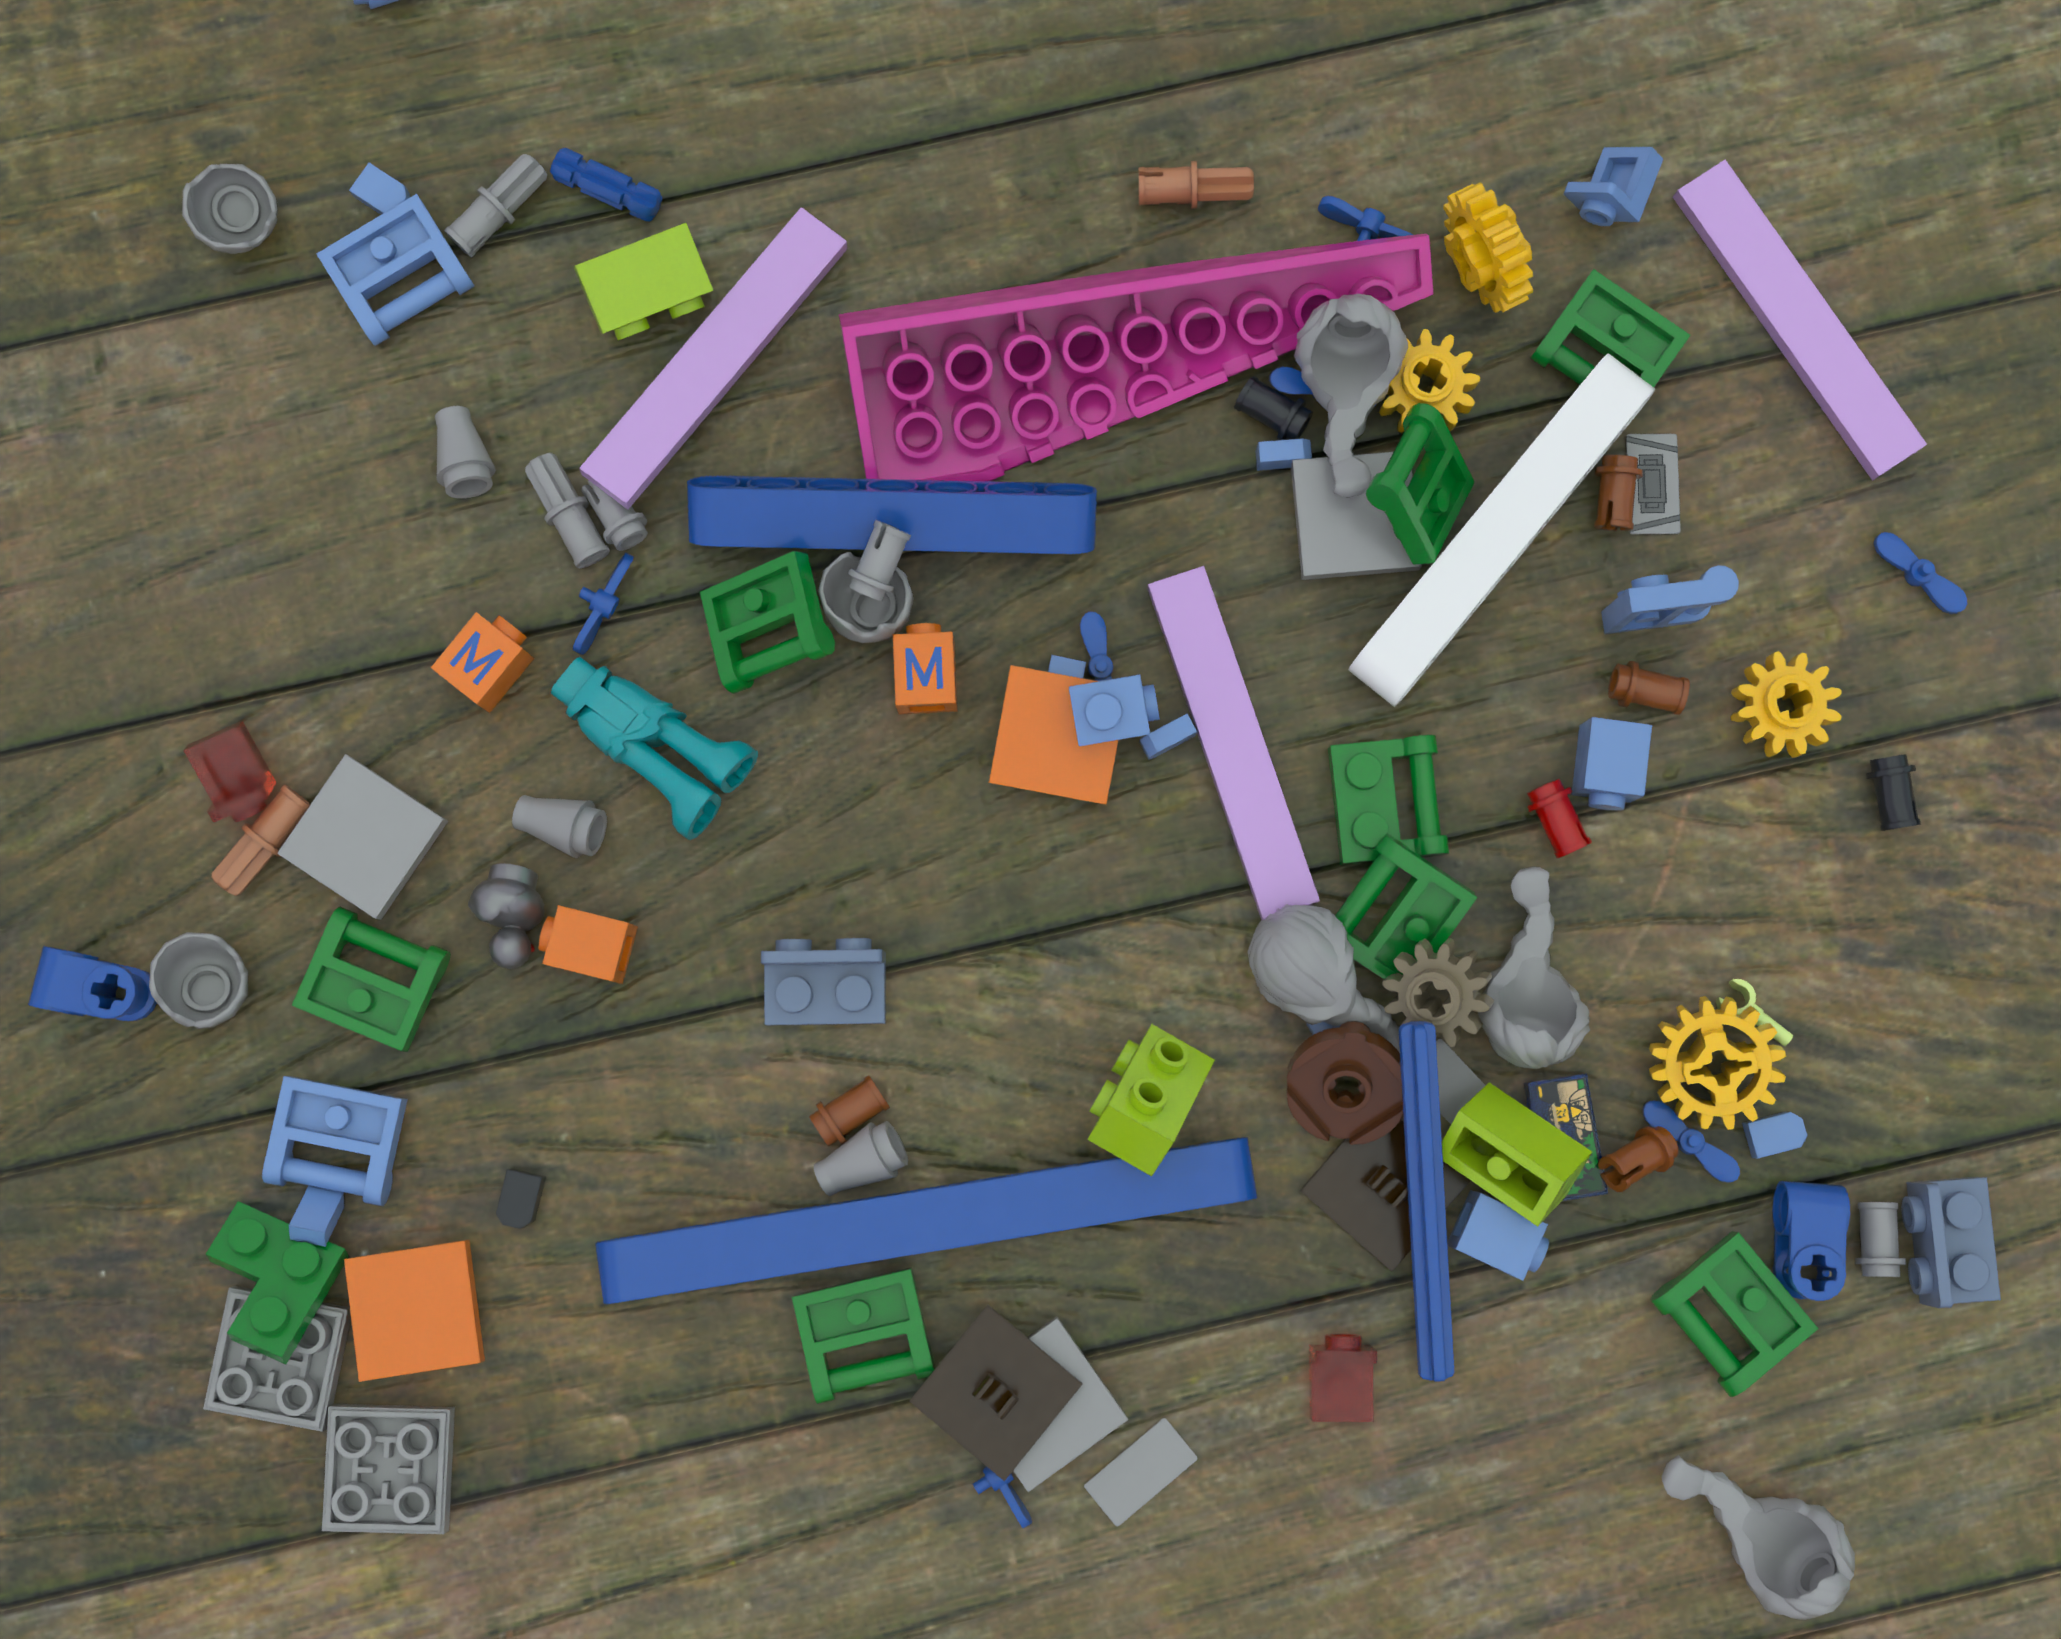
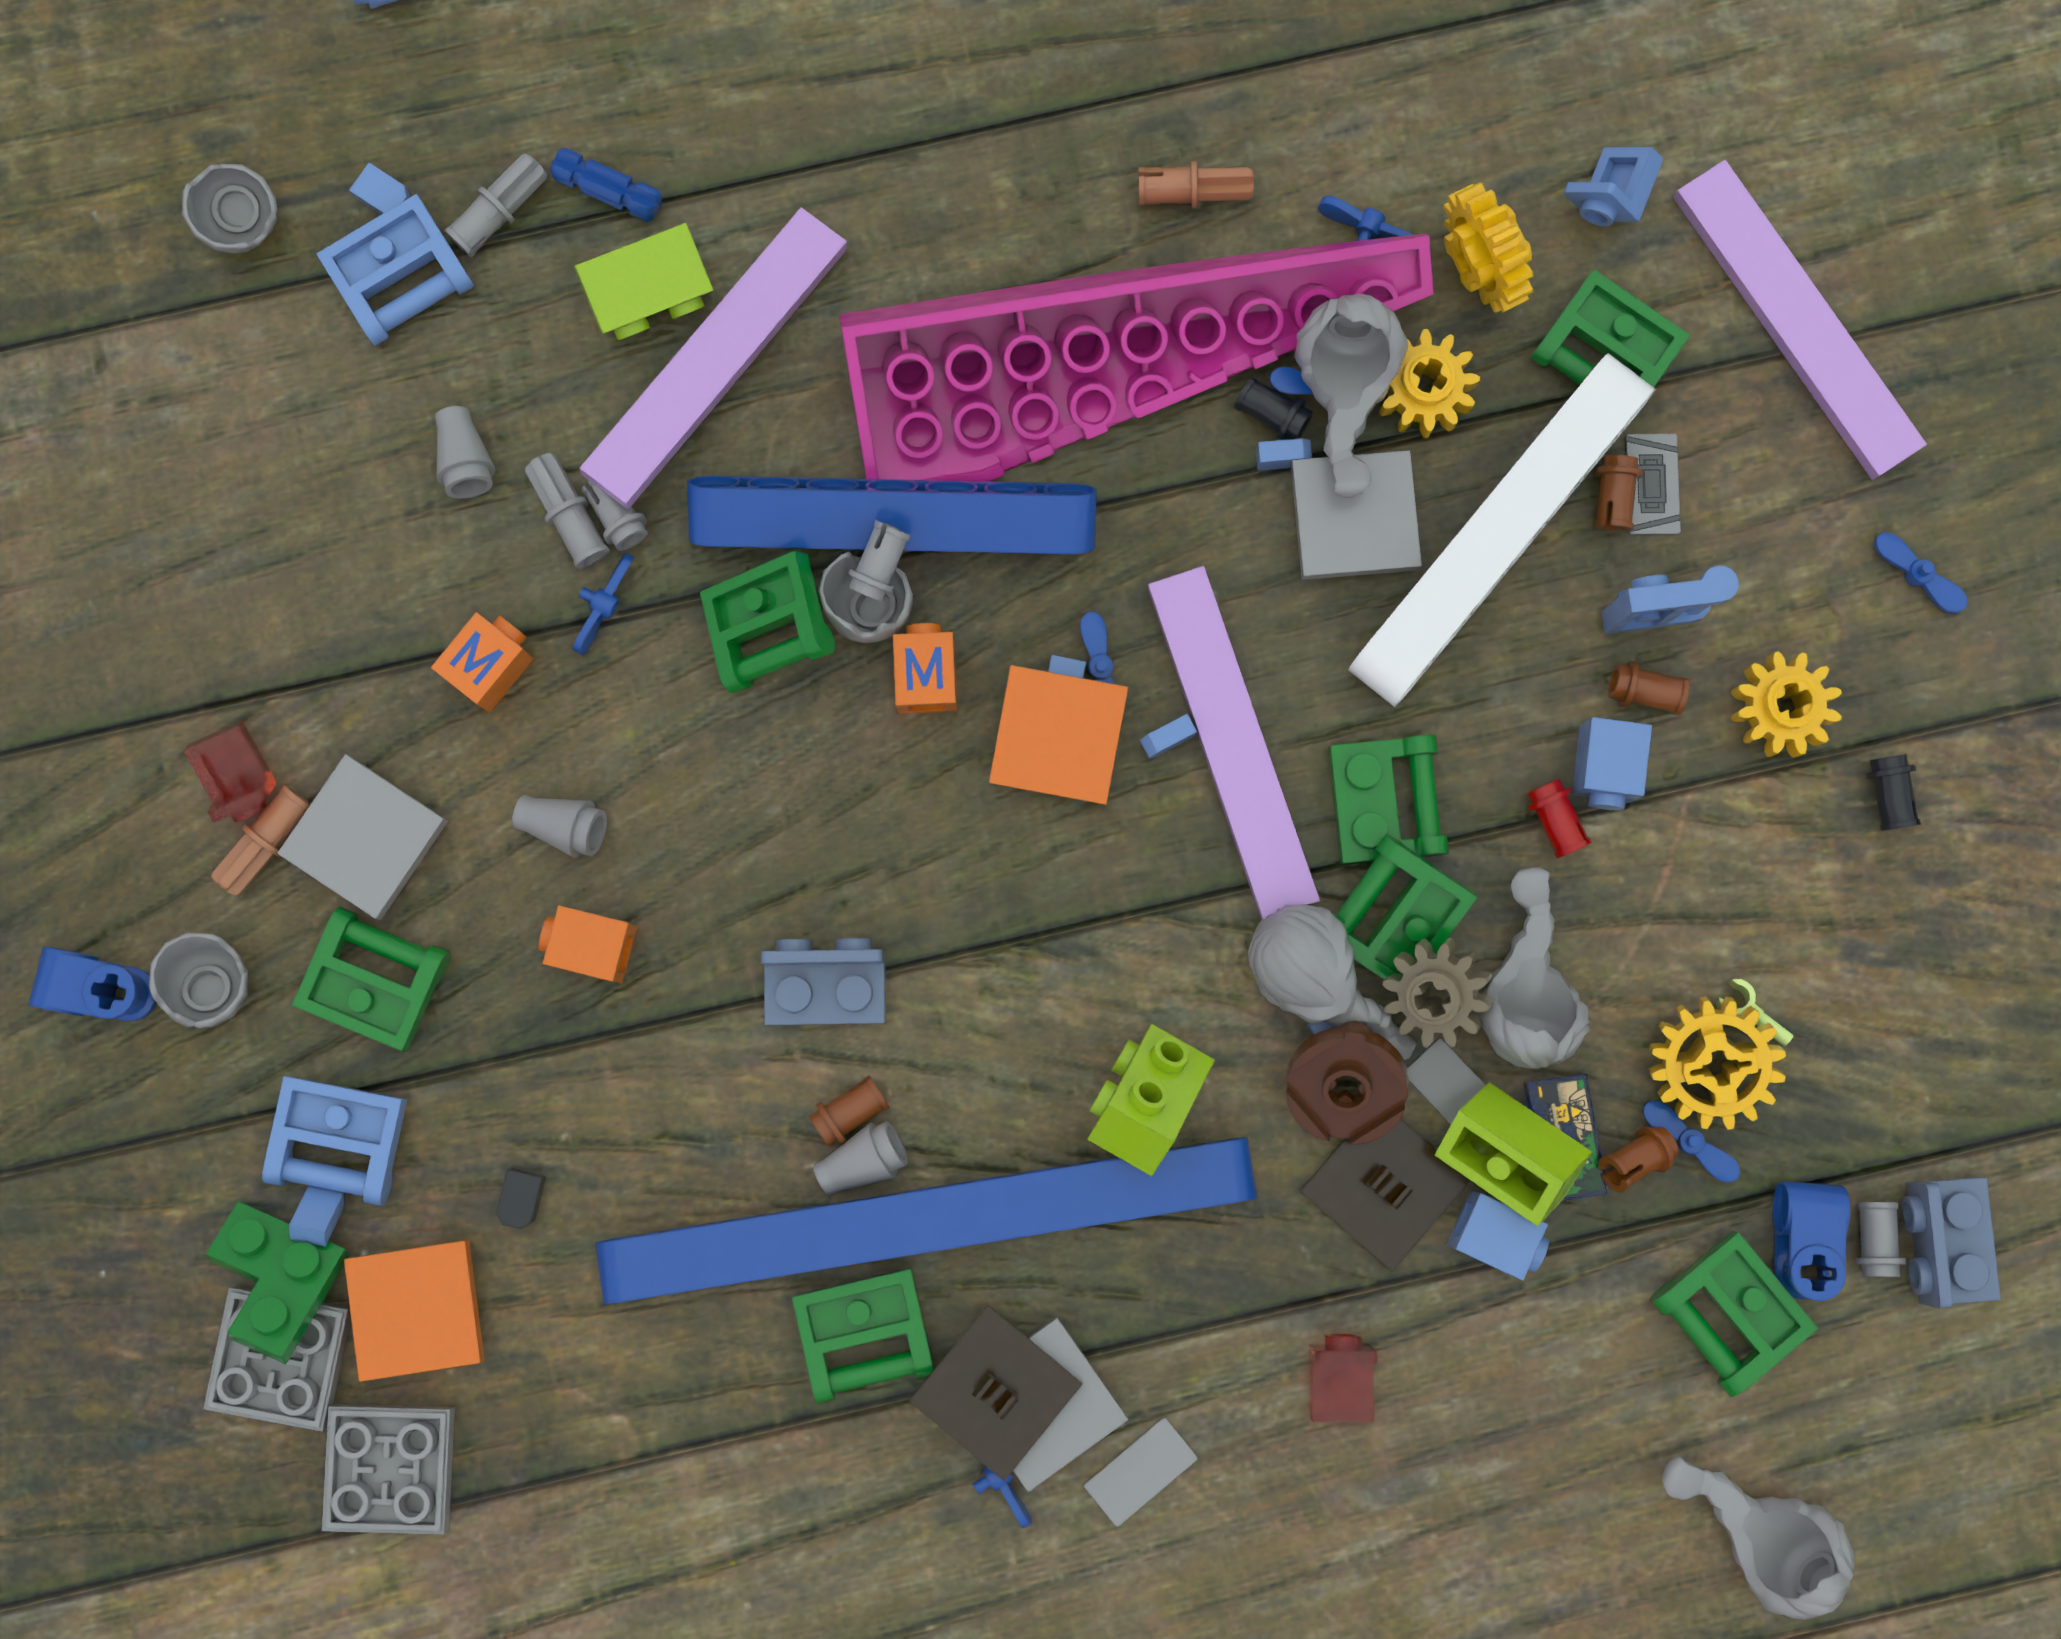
flat silver animal [468,864,544,969] -> none
teal piece [551,657,758,840] -> none
medium blue bracket [1069,674,1160,746] -> none
green plate [1366,403,1475,565] -> none
blue axle [1398,1021,1454,1382] -> none
medium blue piece [1742,1112,1807,1159] -> none

